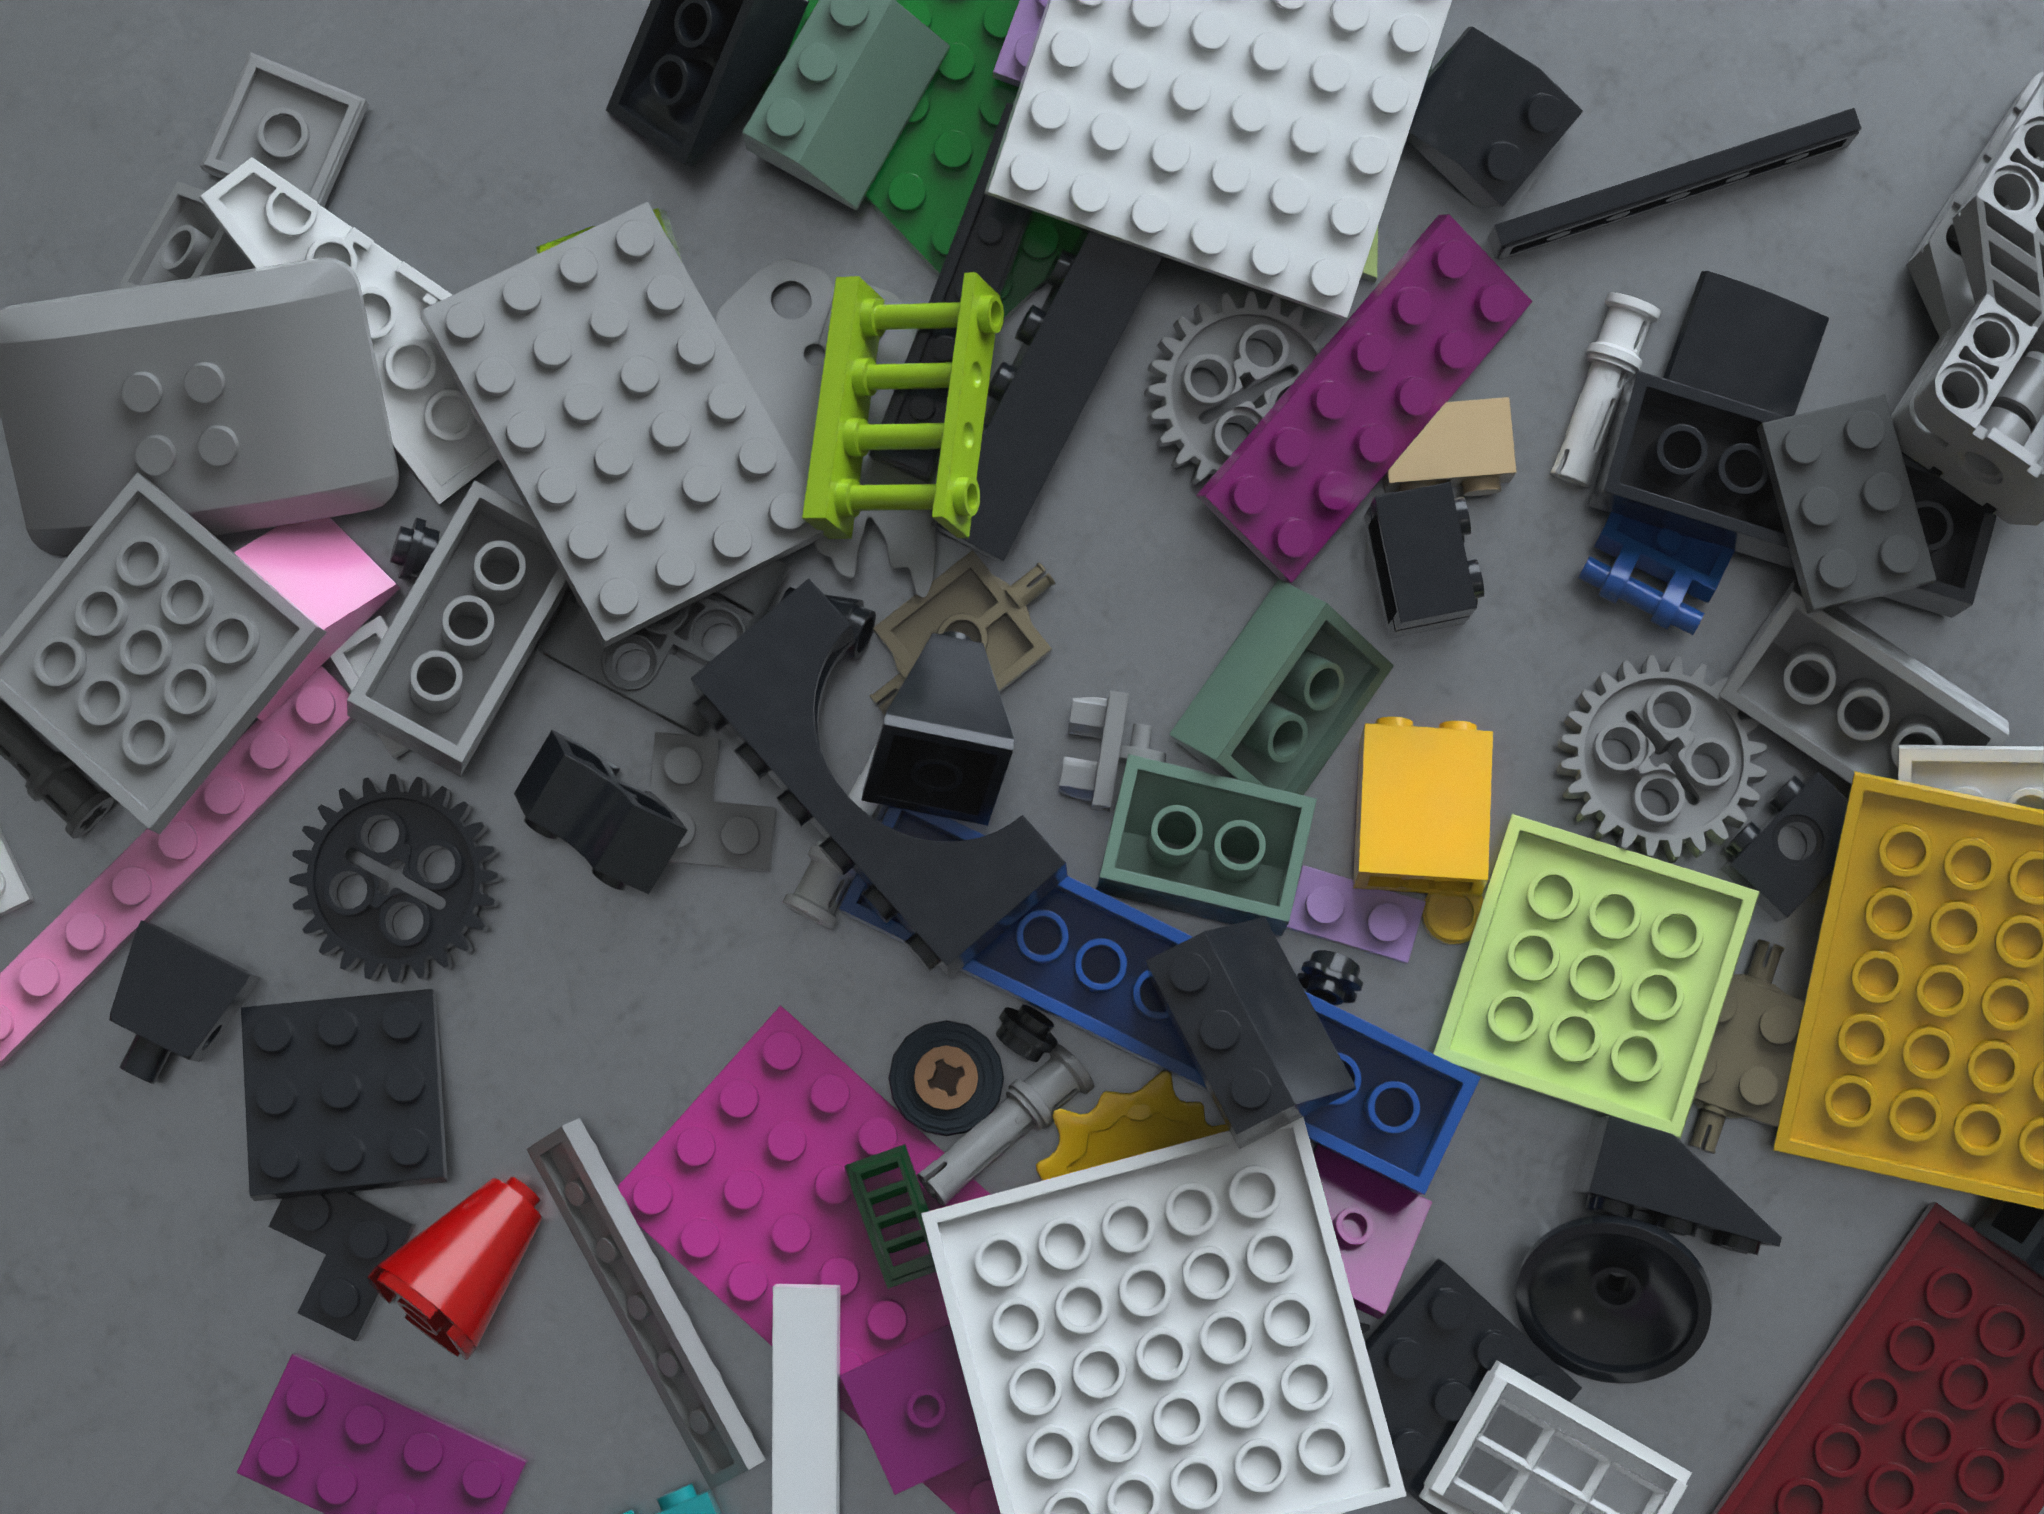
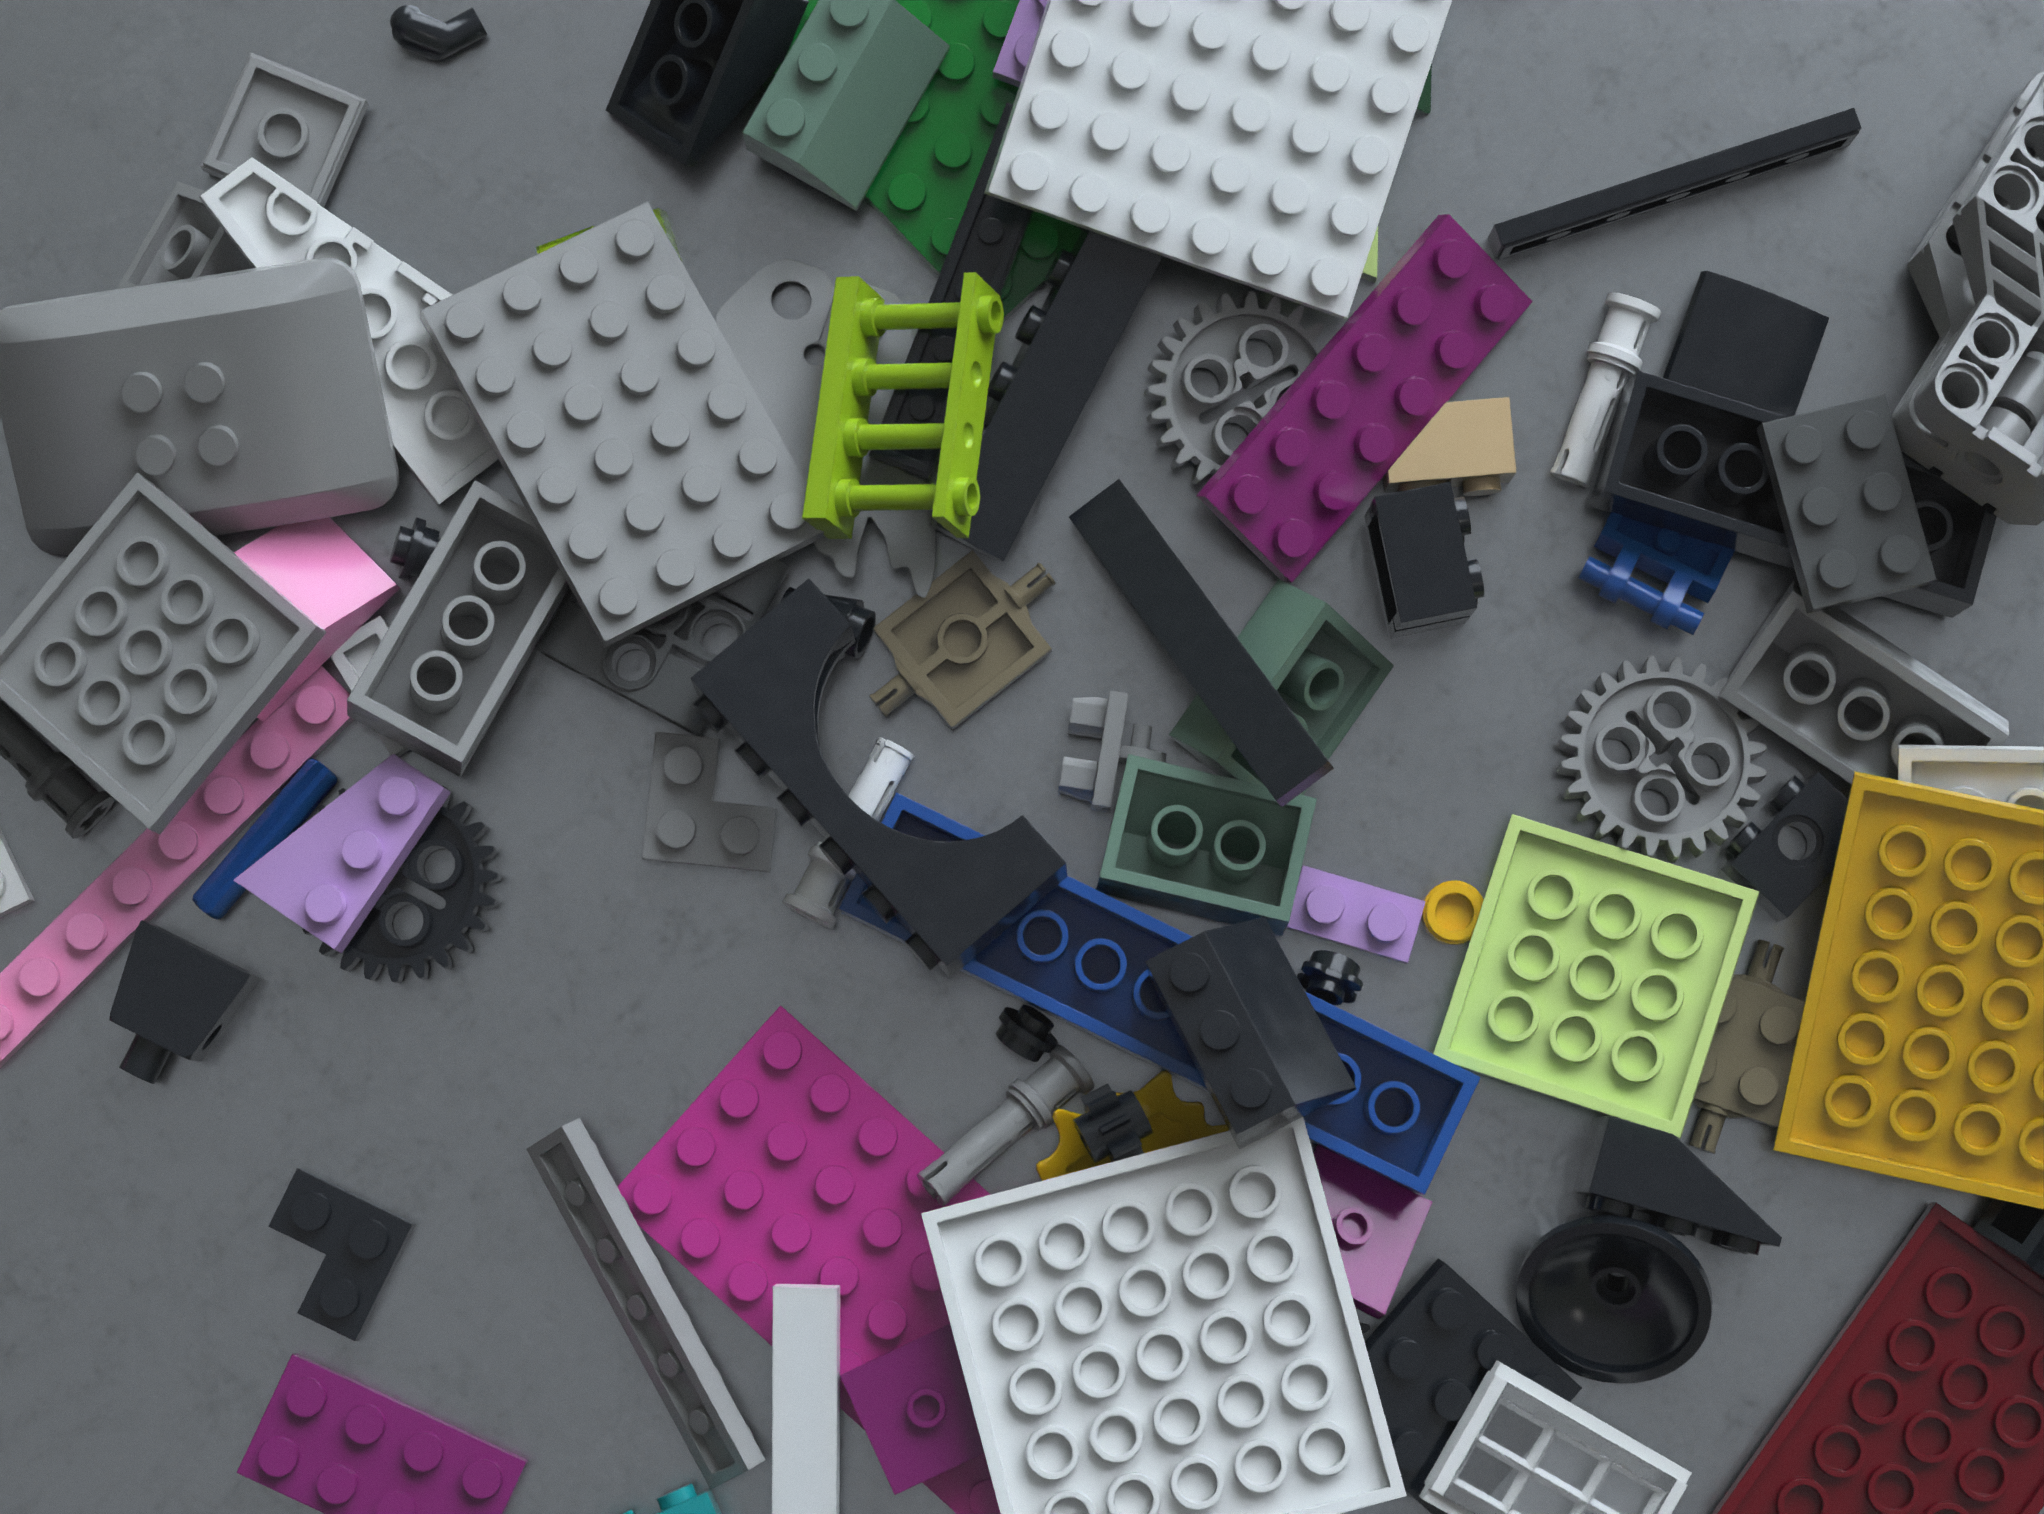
black plate [241,989,448,1201] -> none
red cone [367,1176,542,1360] -> none
black brick [514,730,688,895] -> none
dark green slope [844,1144,936,1289] -> none
black slope [861,631,1015,826] -> none
black wheel [888,1020,1004,1136] -> none
yellow brick [1353,717,1493,897] -> none
black slope [1407,26,1583,207] -> none
none -> blue axle [192,758,337,920]
none -> lavender wing [233,754,451,953]
none -> black arm [390,5,487,60]
none -> black tile [1069,479,1334,807]
none -> black gear [1073,1083,1153,1163]

